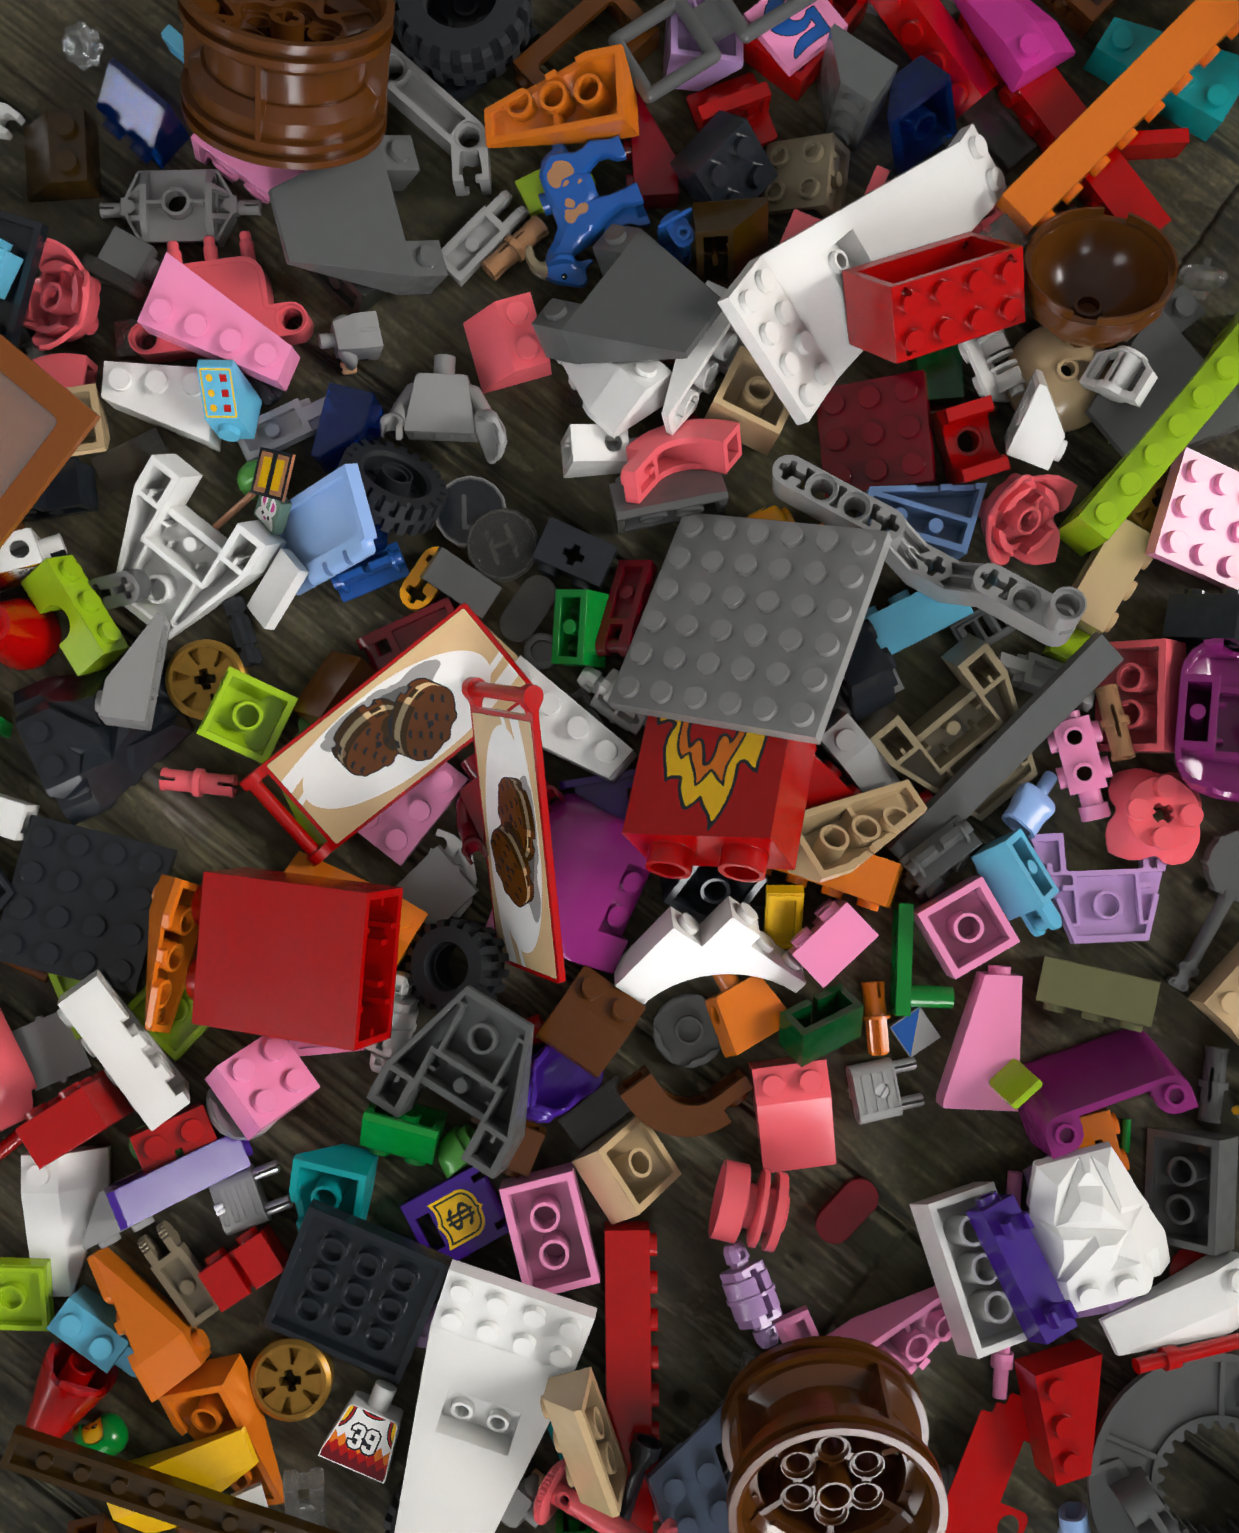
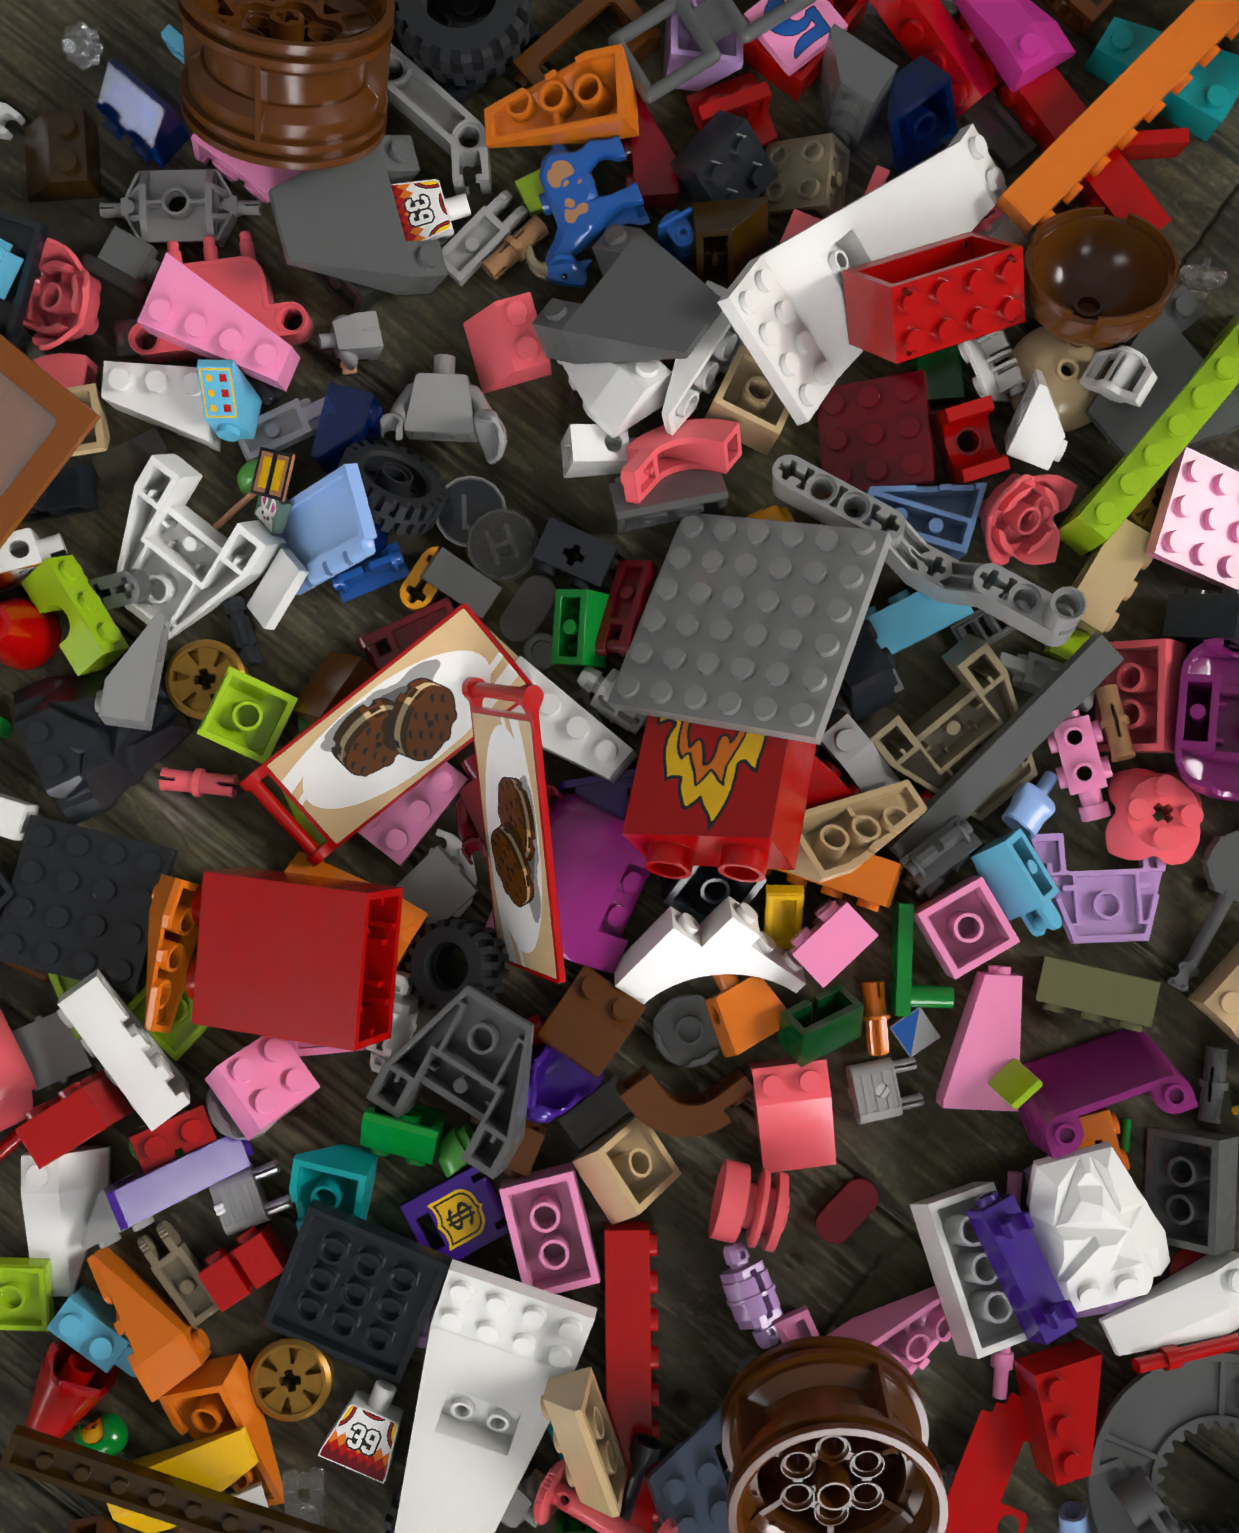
none -> torso [391,179,472,248]

